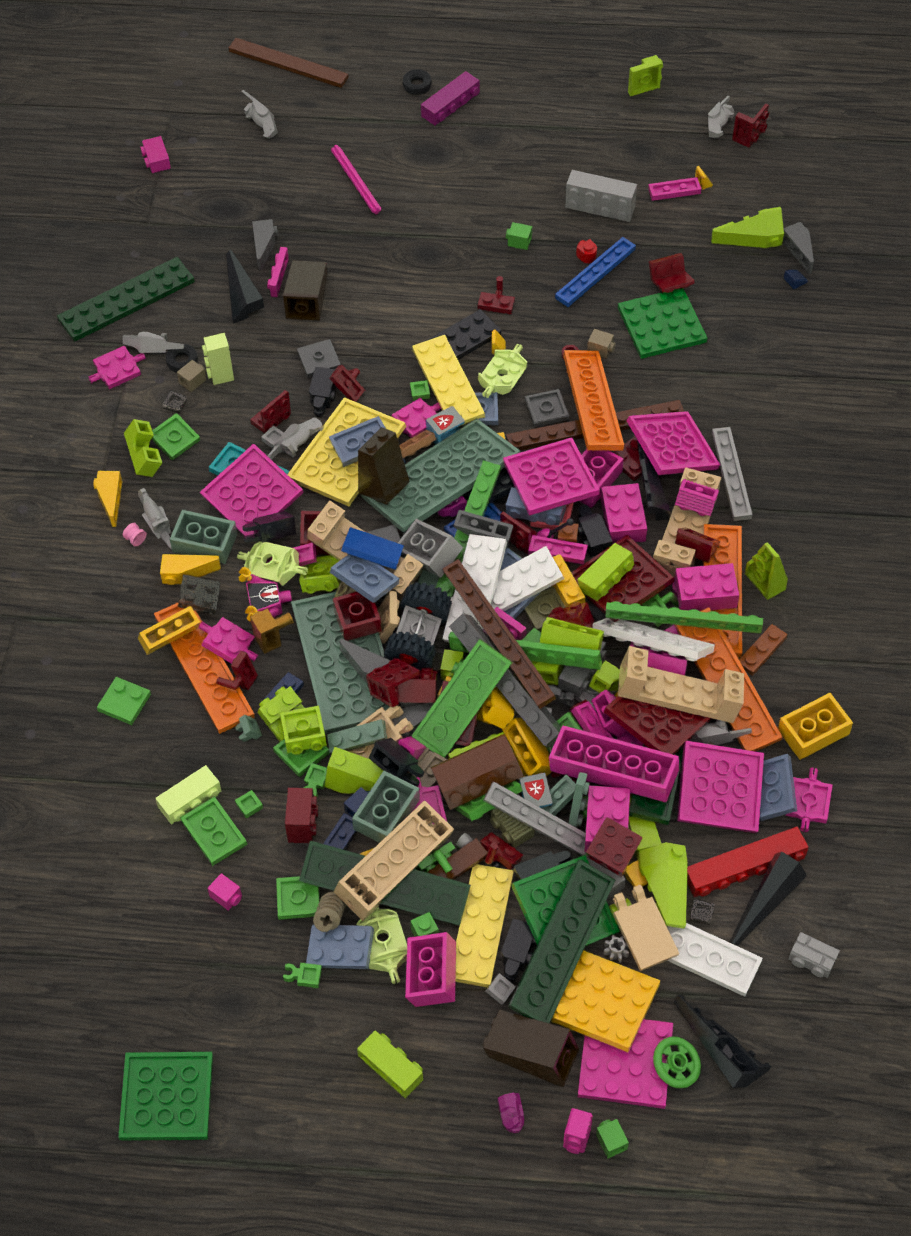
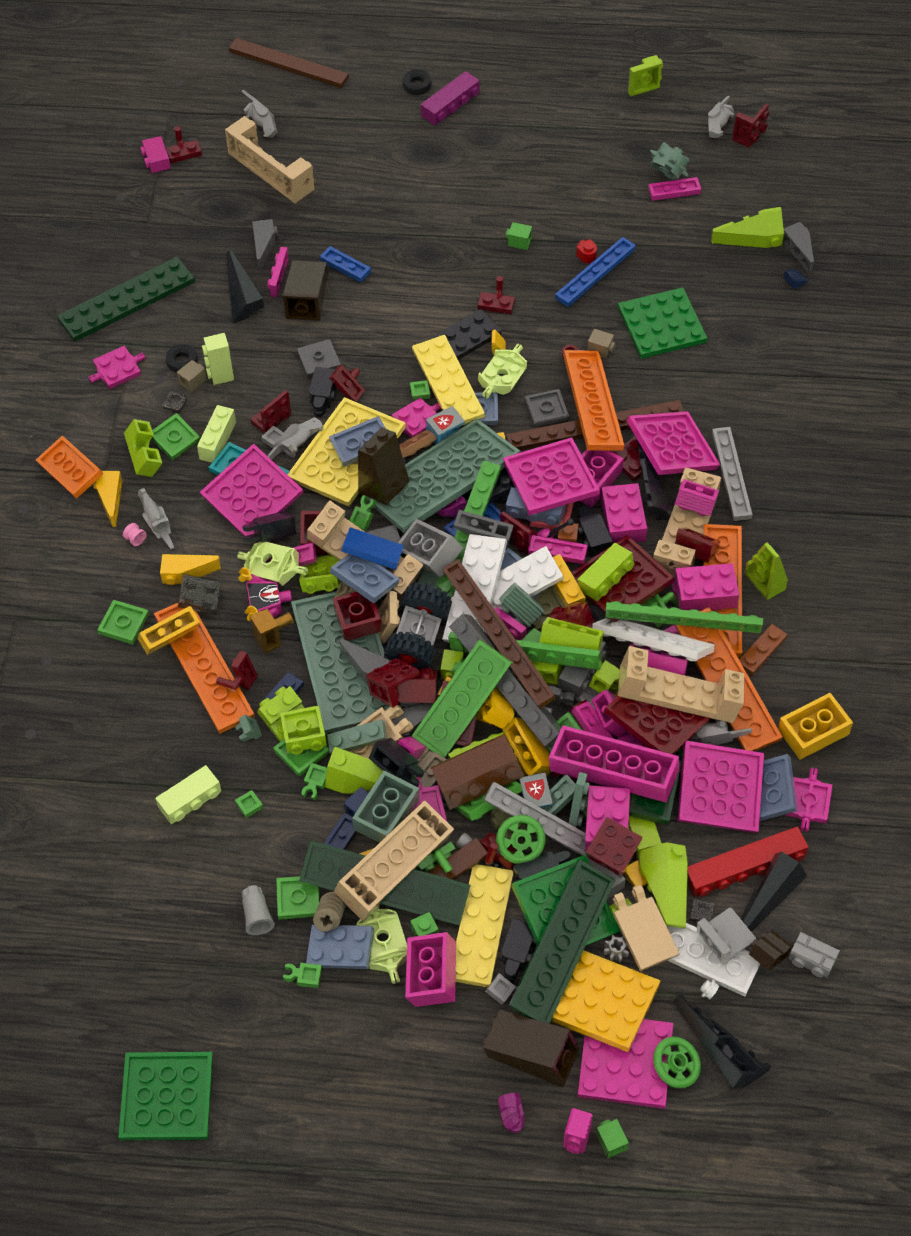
bright green plate [97,677,151,725] -> none
light grey animal [123,332,184,353] -> none
sand green brick [170,510,237,564] -> none
bright green plate [180,796,247,866] -> none
dark pink plate [198,617,258,664] -> none
dark pink brick [207,873,242,911] -> none
dark red brick [285,788,319,843] -> none
dark pink axle [331,145,381,215] -> none
lime brick [357,1030,423,1099] -> none
light grey brick [565,170,637,222] -> none
dark red bracket [649,253,695,293] -> none
yellow slope [695,166,713,189] -> none
none -> orange plate [36,436,103,499]
none -> bright green plate [97,600,149,645]
none -> dark red plate [166,126,202,163]
none -> yellowish green brick [197,405,236,463]
none -> tan plate [225,116,314,203]
none -> light grey plant [242,885,275,935]
none -> blue plate [320,246,371,283]
none -> bright green plate [349,495,376,531]
none -> bright green plate [496,815,546,864]
none -> sand green brick [499,582,544,627]
none -> sand green brick [650,142,690,180]
none -> light grey bracket [697,908,756,964]
none -> white plate [700,979,719,999]
none -> dark brown brick [749,930,793,971]

